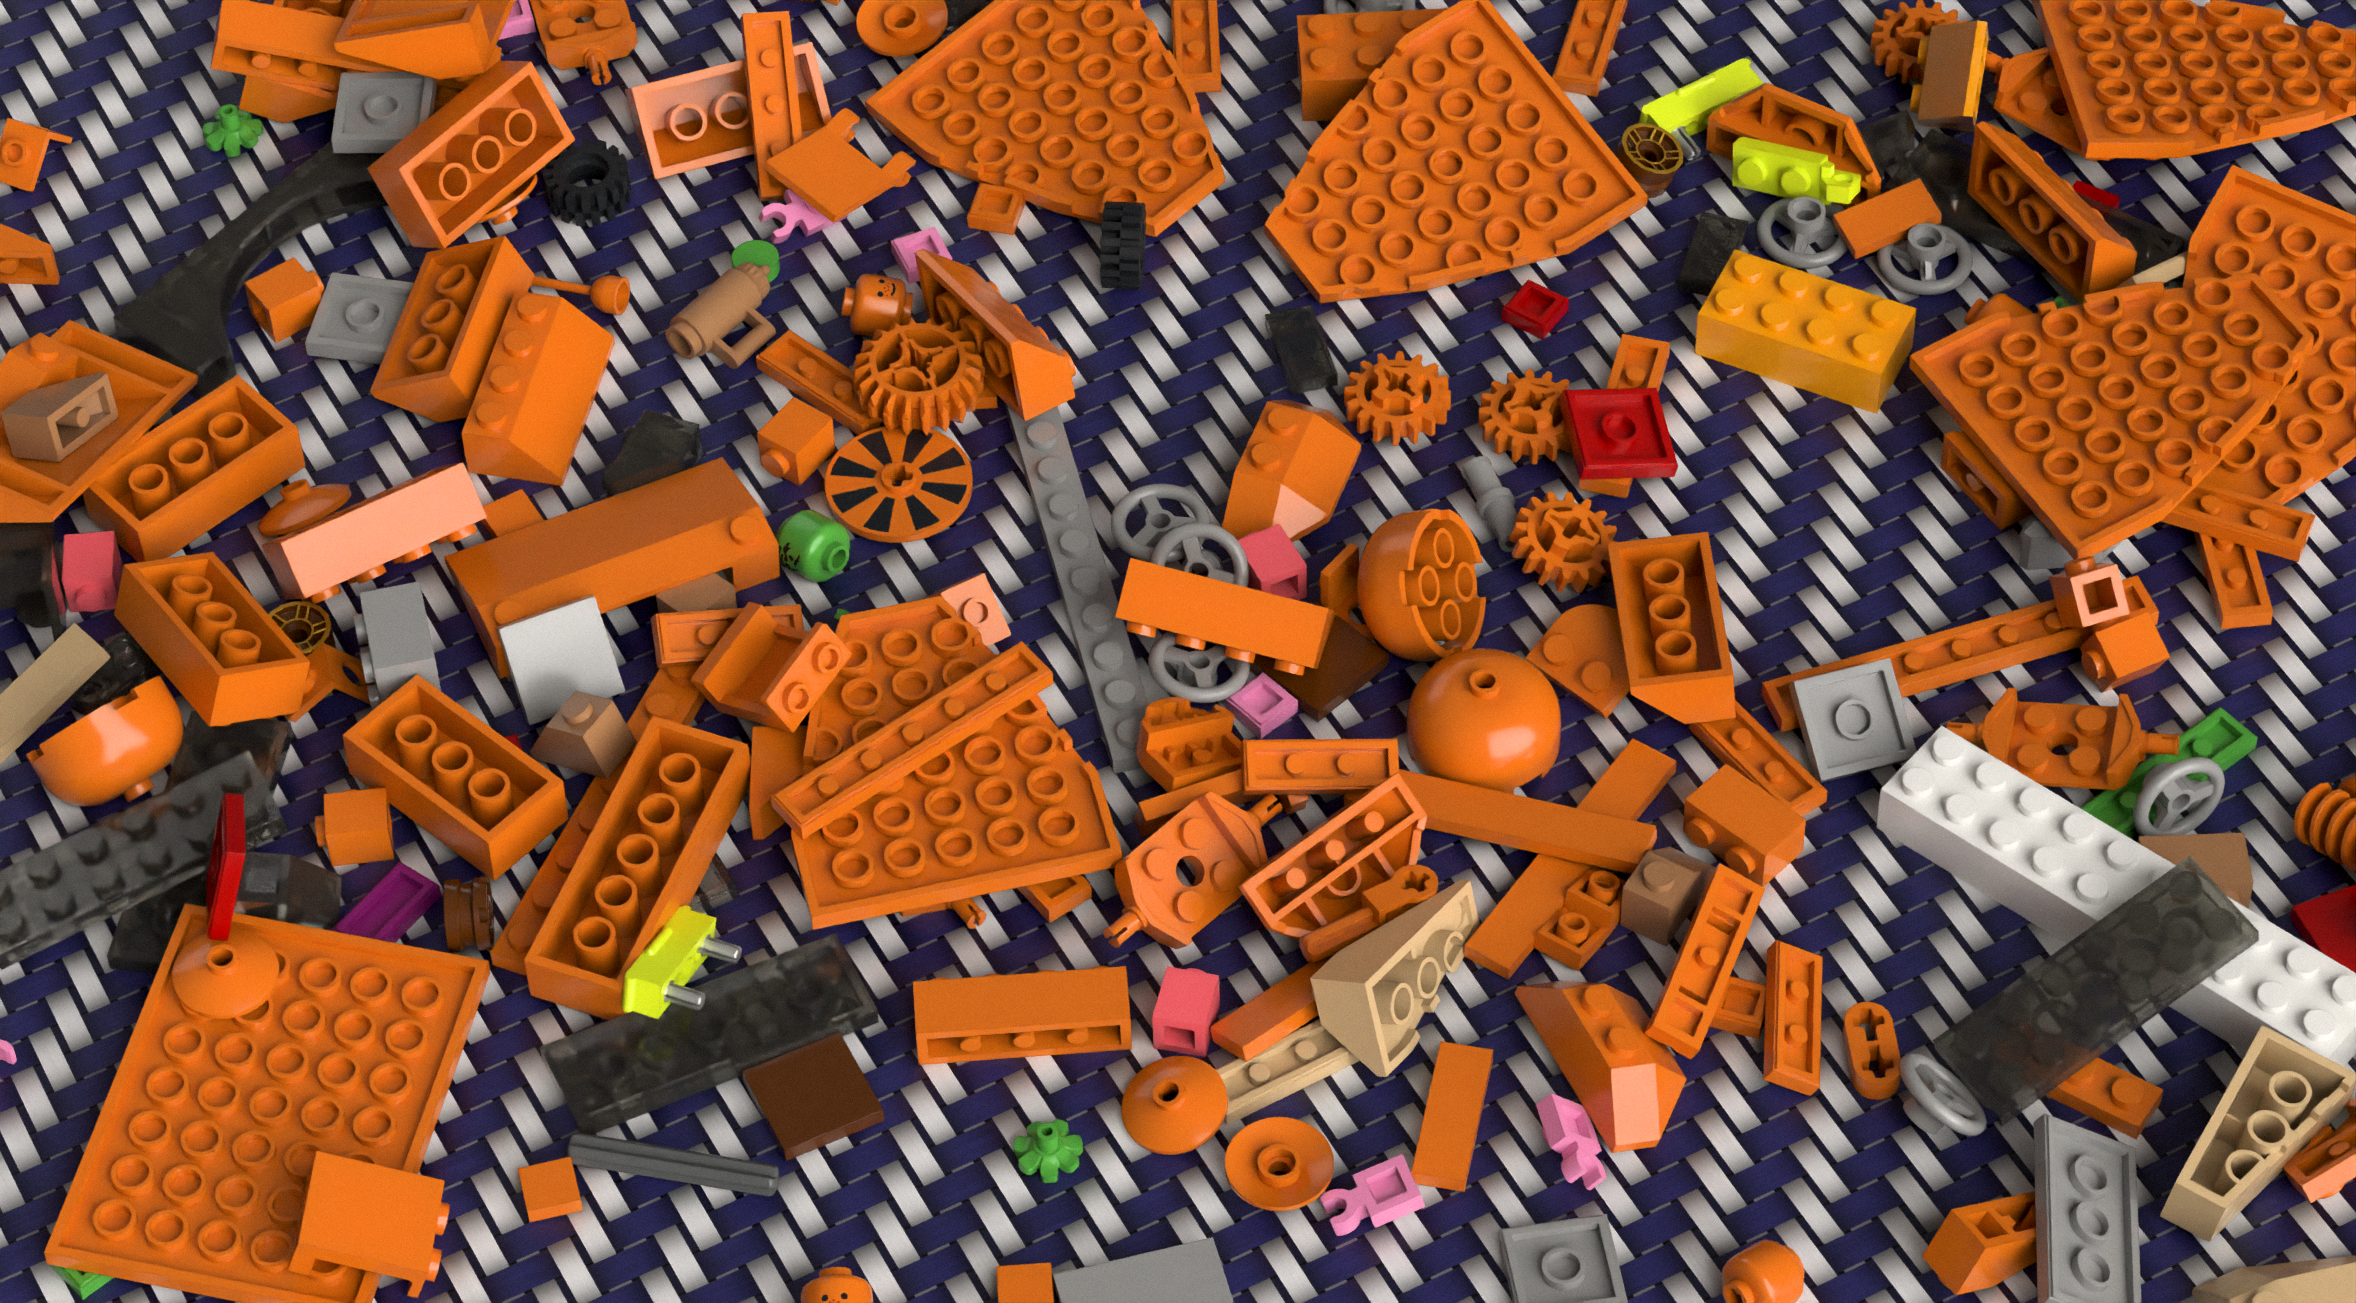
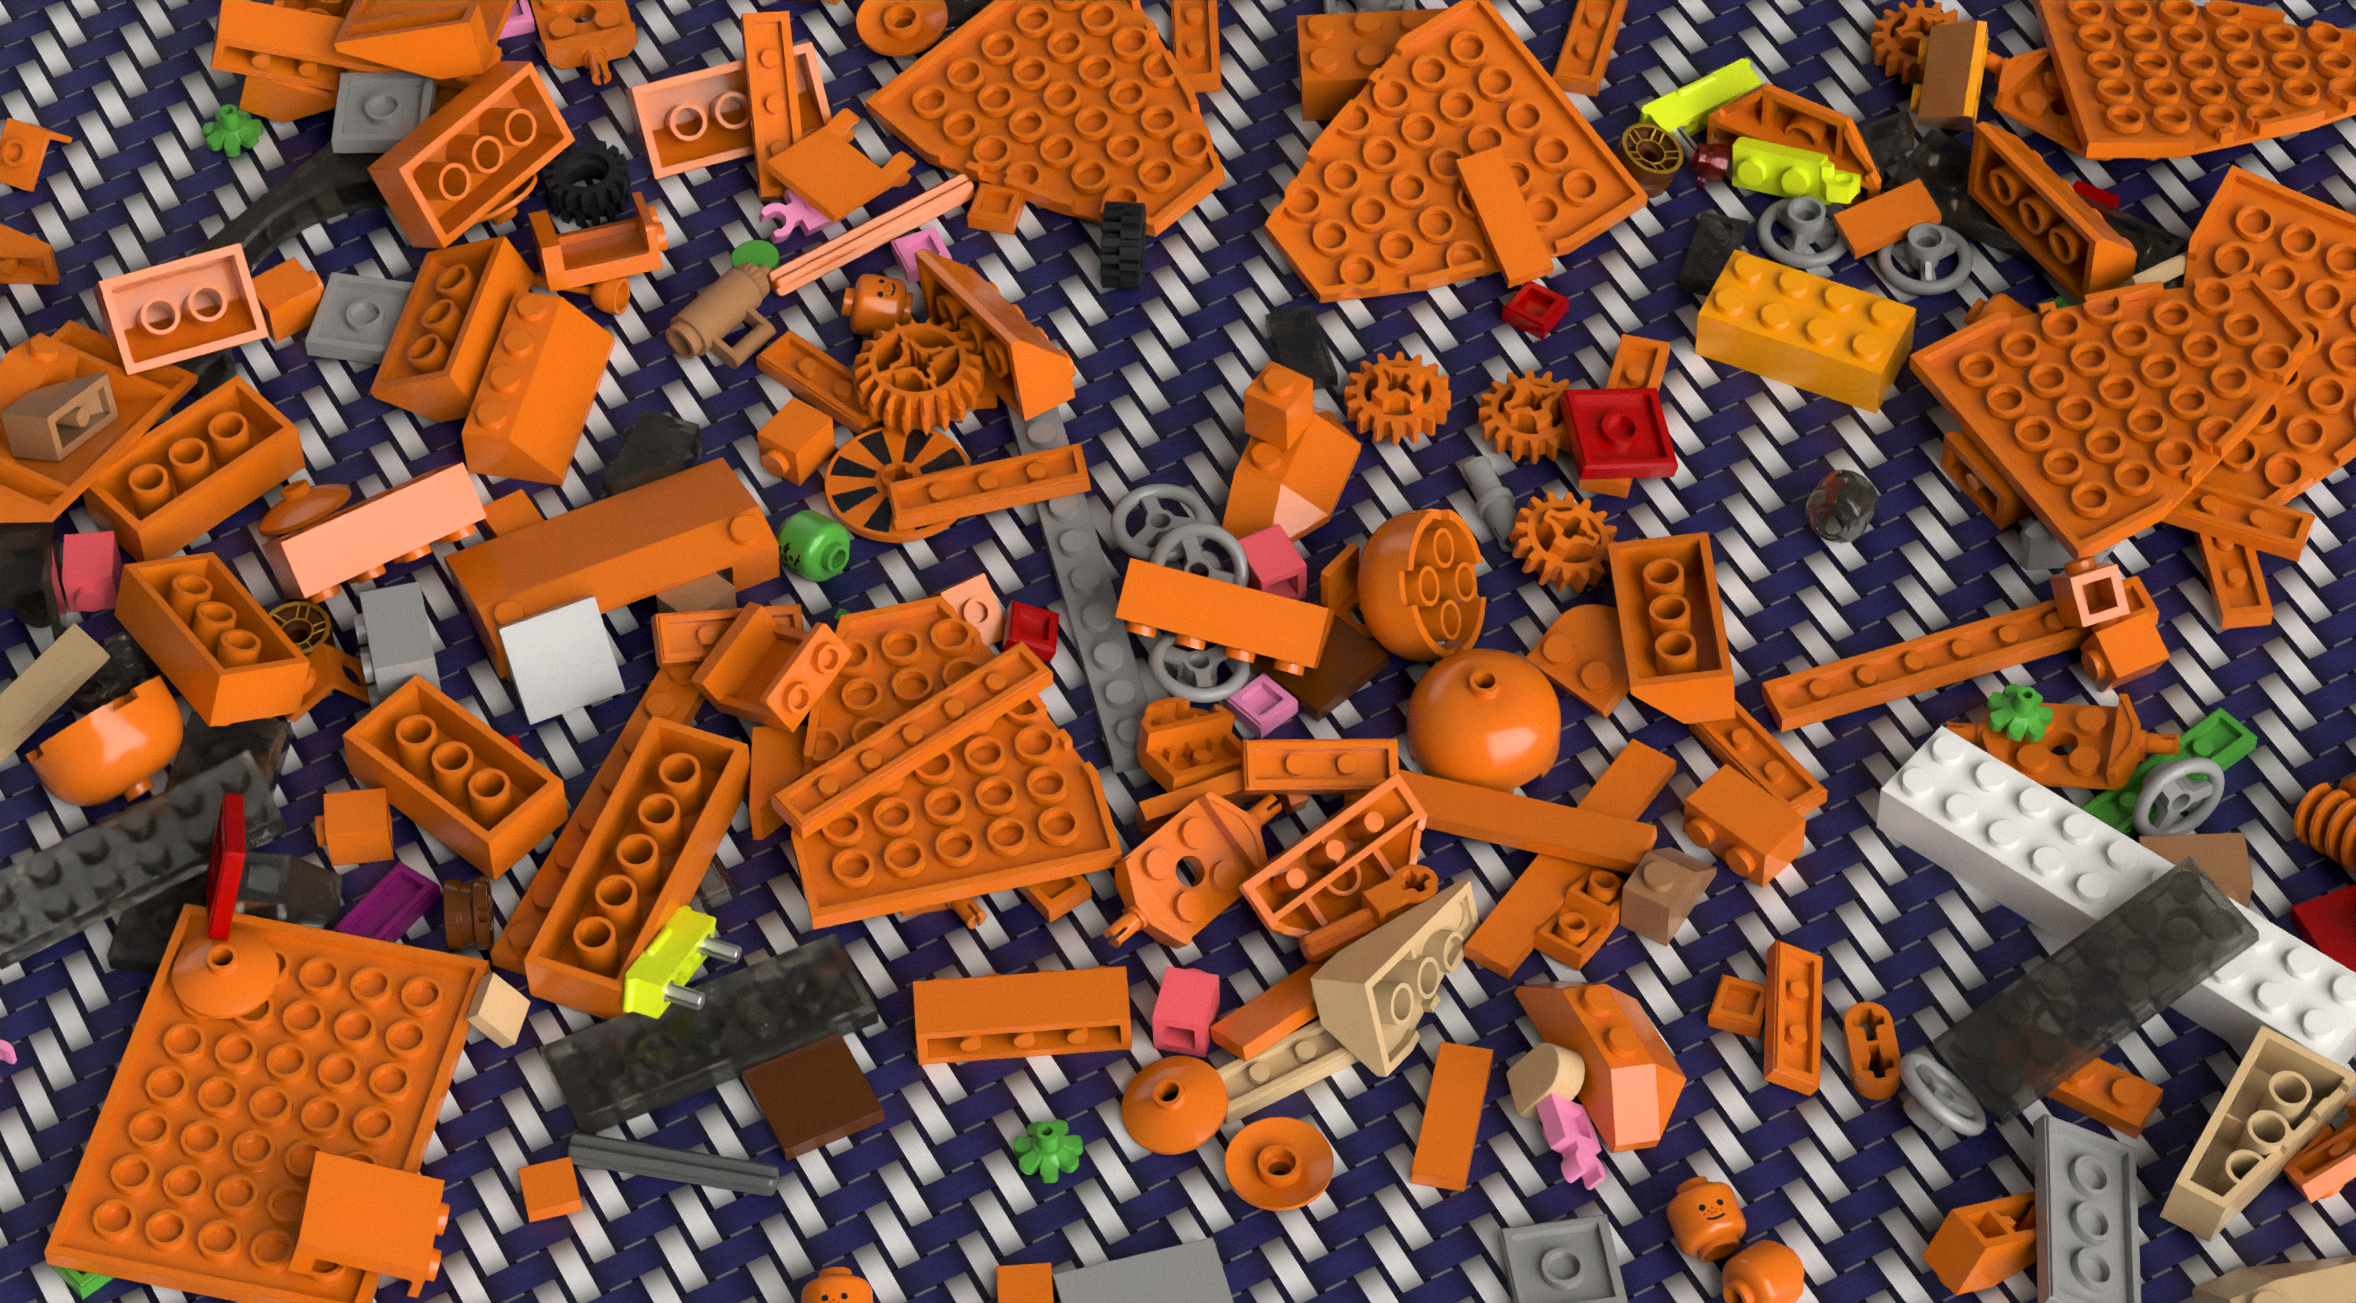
medium nougat slope [530,690,637,779] -> none
bright pink plate [1320,1154,1425,1236] -> none
orange hinge [1644,863,1765,1060] -> none
light grey plate [1788,658,1917,783] -> none
none -> orange slope [93,243,269,377]
none -> tan tile [466,972,531,1049]
none -> orange panel [528,191,668,292]
none -> axle [767,174,975,297]
none -> orange tile [886,443,1091,532]
none -> red tile [1002,600,1060,663]
none -> orange brick [1244,360,1313,451]
none -> orange tile [1455,146,1554,288]
none -> tan piece [1506,1043,1585,1122]
none -> orange head [1666,1176,1747,1263]
none -> clear red plate [1692,132,1730,188]
none -> clear smoke head [1805,469,1879,544]
none -> bright green plant [1987,684,2053,742]

